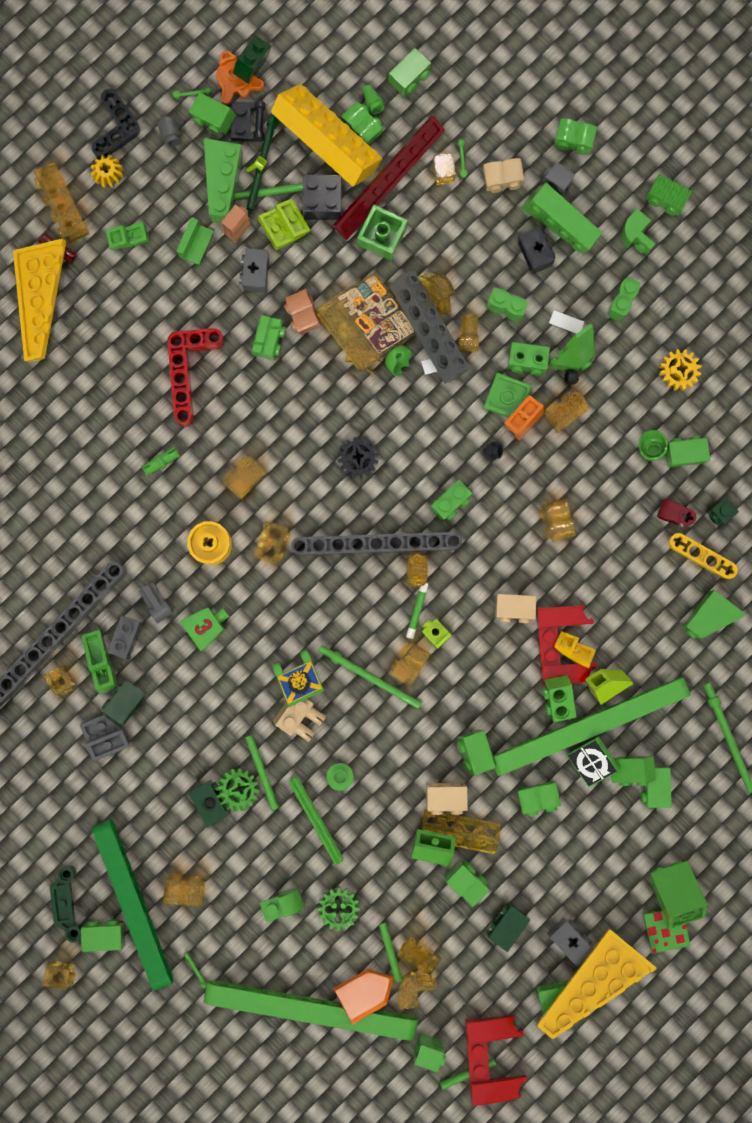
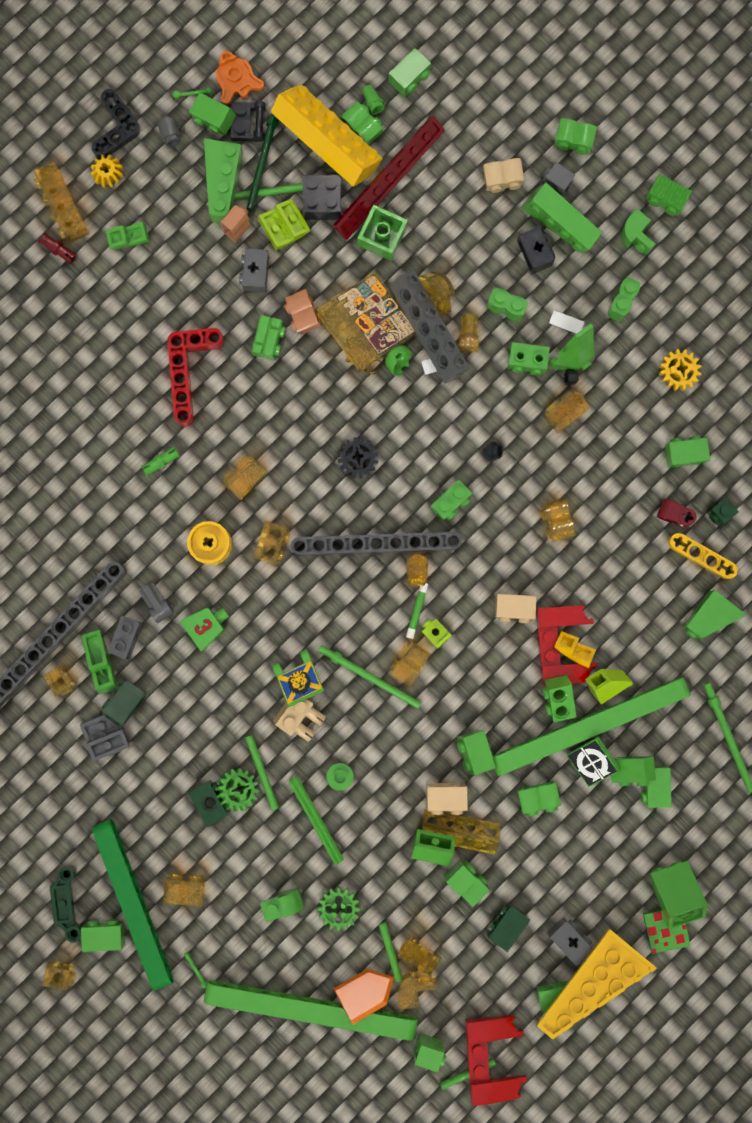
yellow wing [13,239,66,362] -> none
bright green panel [176,217,214,265] -> none
dark green brick [233,35,271,84] -> none
lime hand [246,156,267,172] -> none
clear yellow brick [433,152,456,185] -> none
bright green hinge [457,139,467,178] -> none
bright green tile [483,373,532,418] -> none
orange hinge [504,395,544,441] -> none
bright green hair [638,430,668,461] -> none

